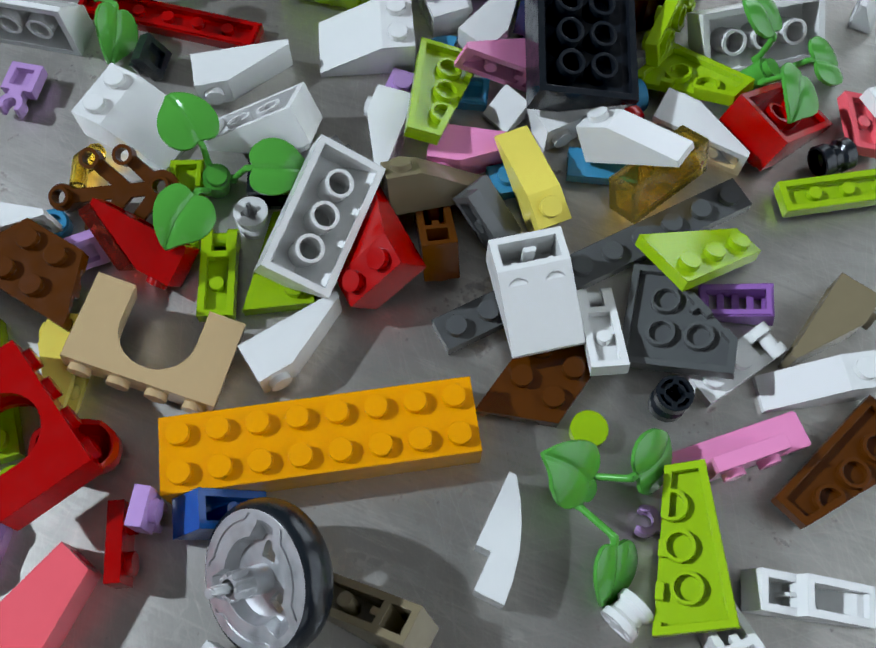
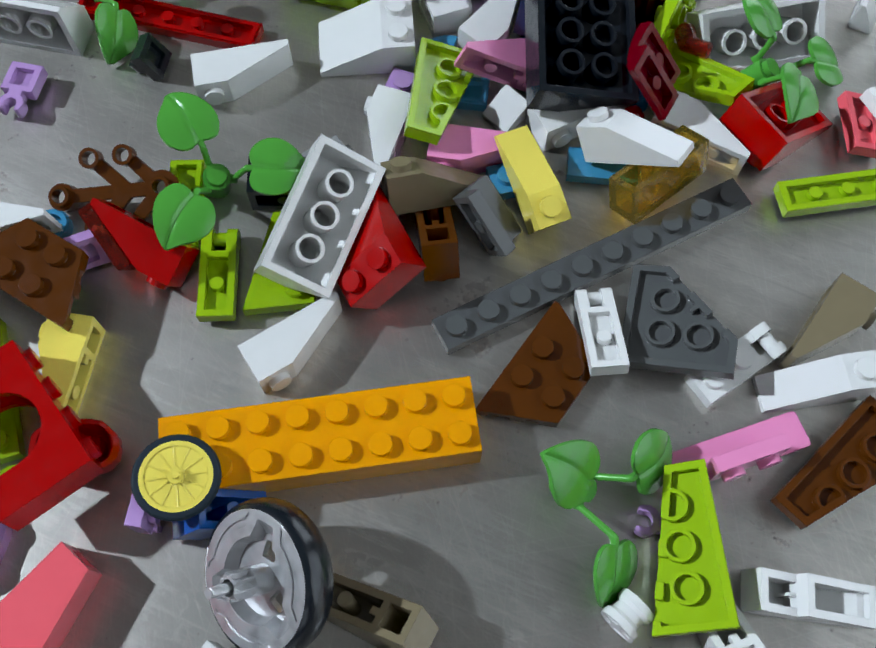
tan arch [60,272,246,414] -> none
clear yellow arm [69,143,106,189] -> none
white slope [71,63,185,171] -> none
red plate [103,499,139,589] -> none
white slope [204,82,323,154] -> none
white wheel [233,196,271,240] -> none
white slope [472,471,522,609] -> none
white slope [486,226,586,359] -> none
lime tile [569,410,609,448] -> none
lime wing [635,228,762,292] -> none
black wheel [648,375,695,422] -> none
medium lavender slope [698,283,775,326] -> none
black wheel [807,137,858,177] -> none
none -> light yellow wheel [131,434,222,521]
none -> dark red slope [627,21,681,121]
none -> clear red arm [674,22,713,59]

